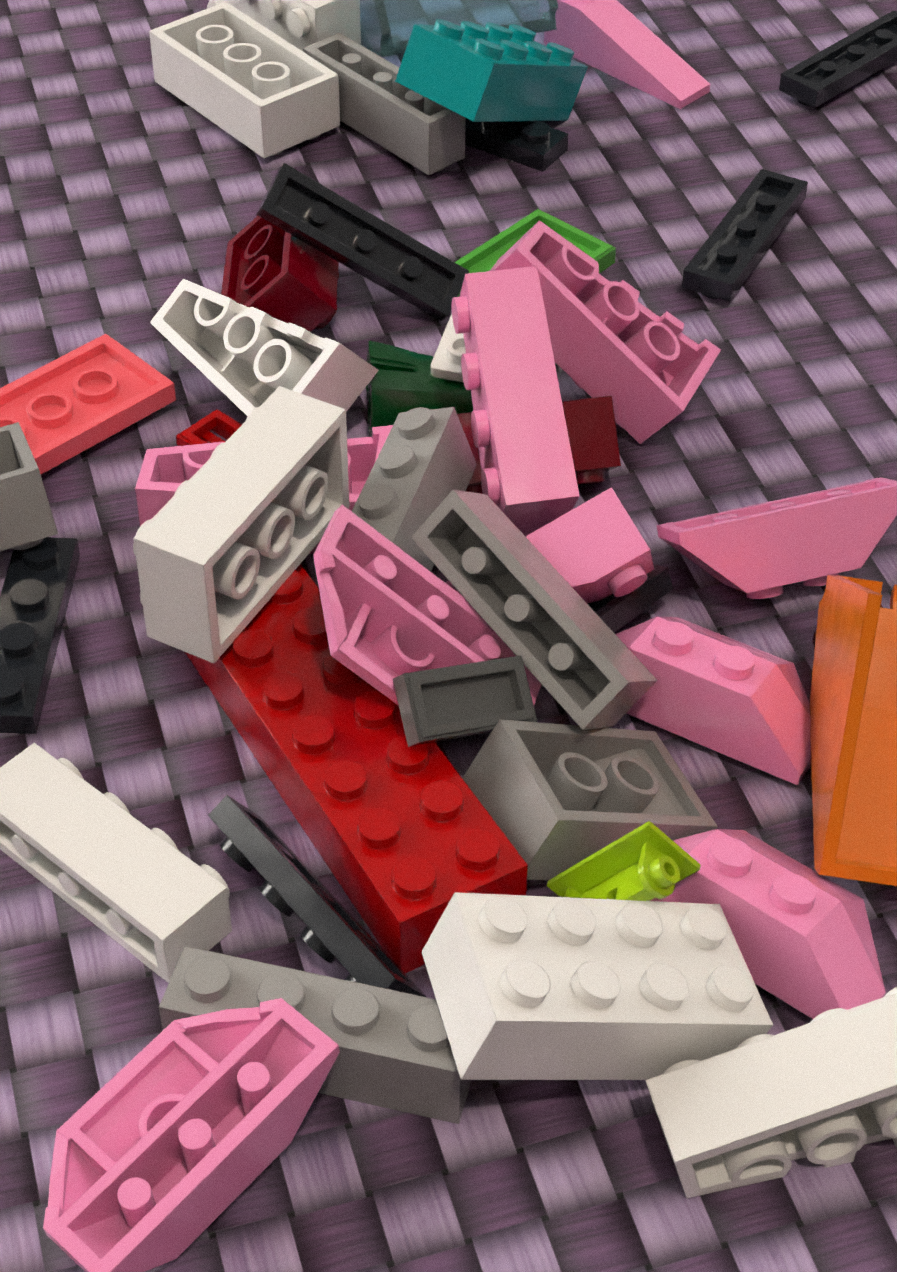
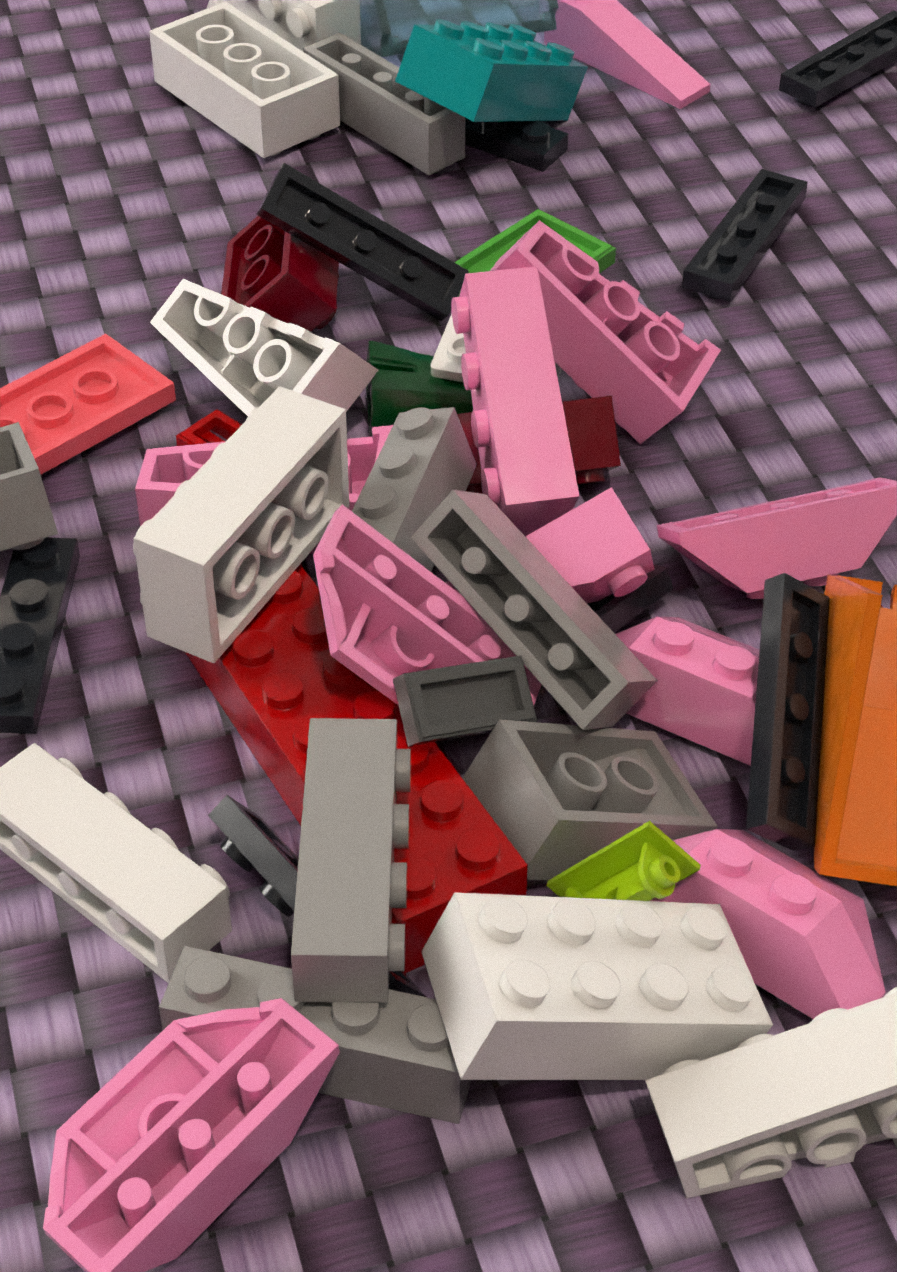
none -> light grey brick [291,718,411,1003]
none -> black plate [746,573,830,851]

